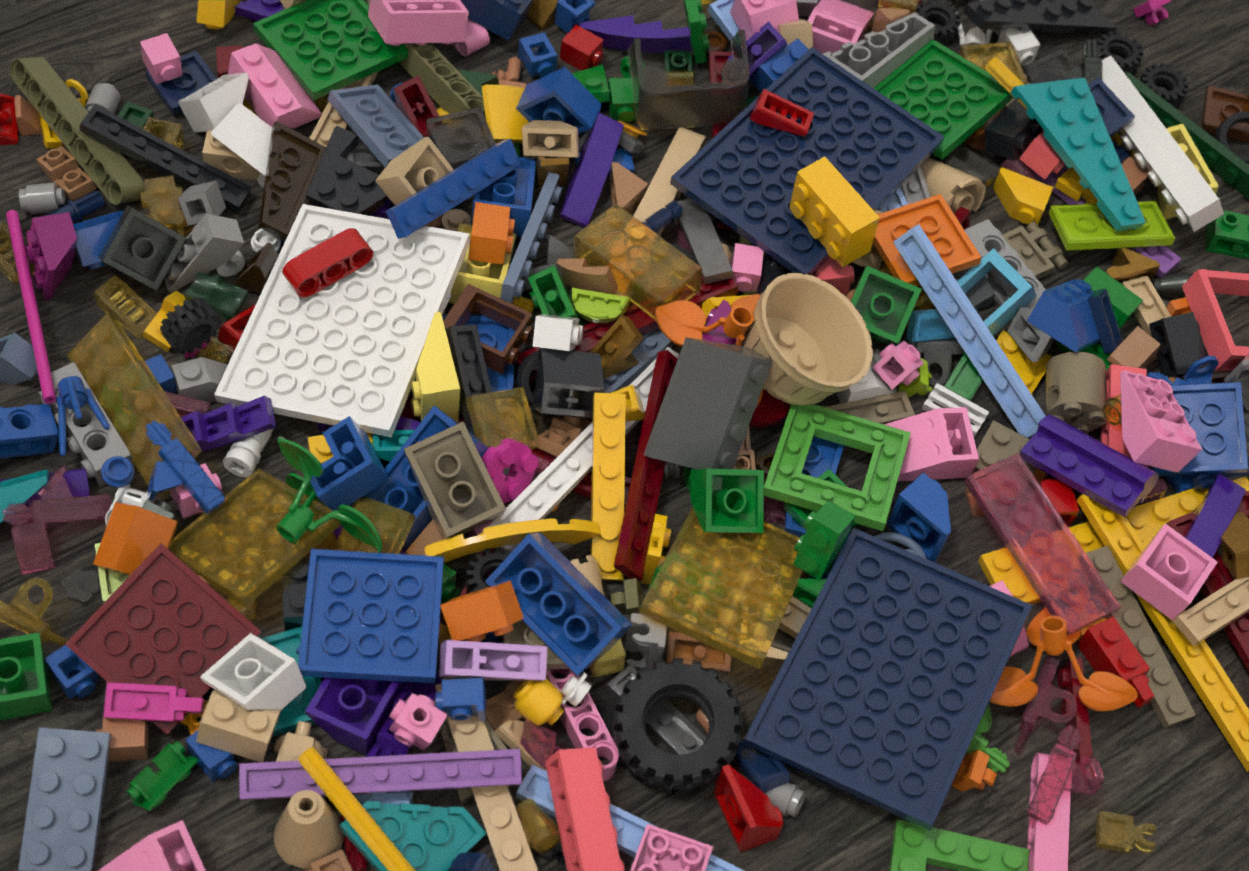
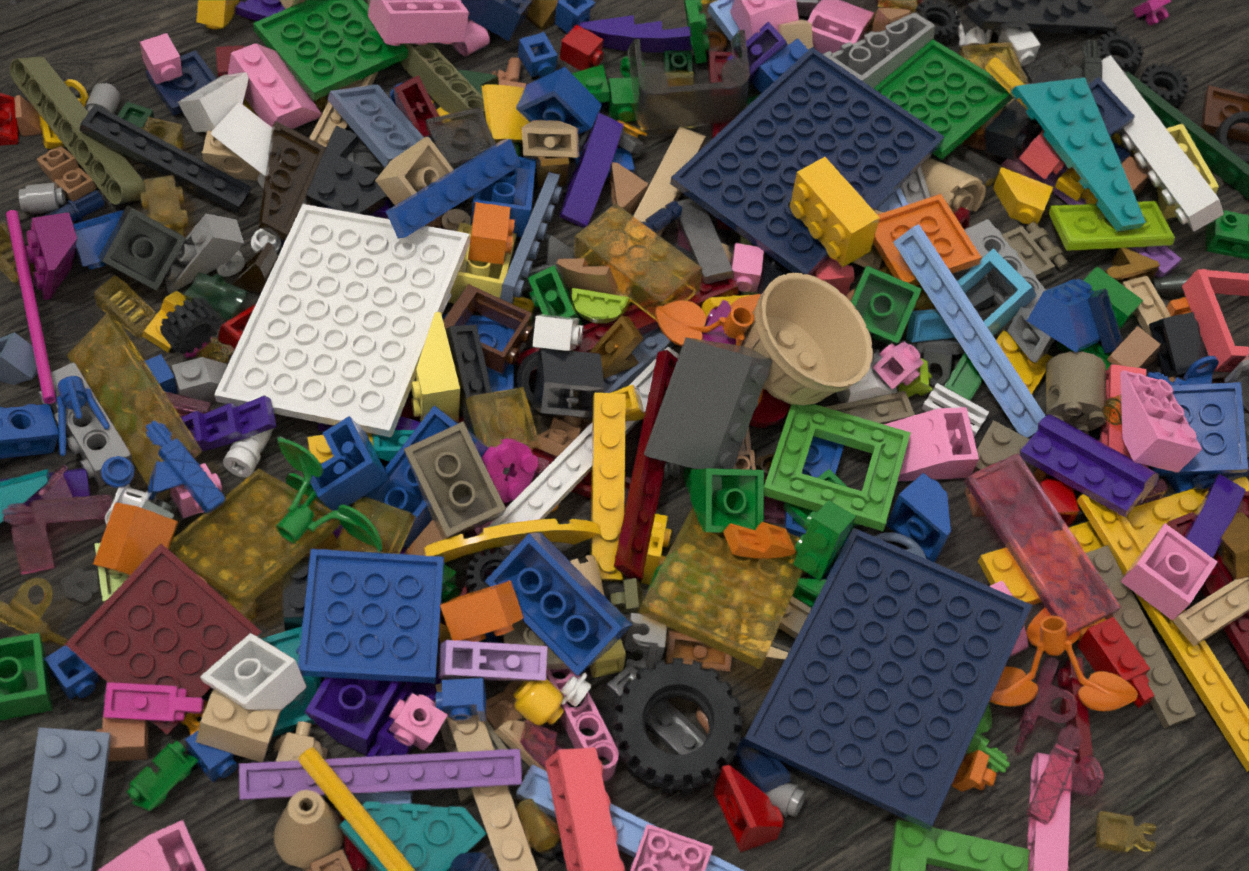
light grey brick [178,181,226,226] -> none
red beam [282,228,373,298] -> none
red slope [749,89,814,137] -> none
none -> orange slope [723,522,796,559]

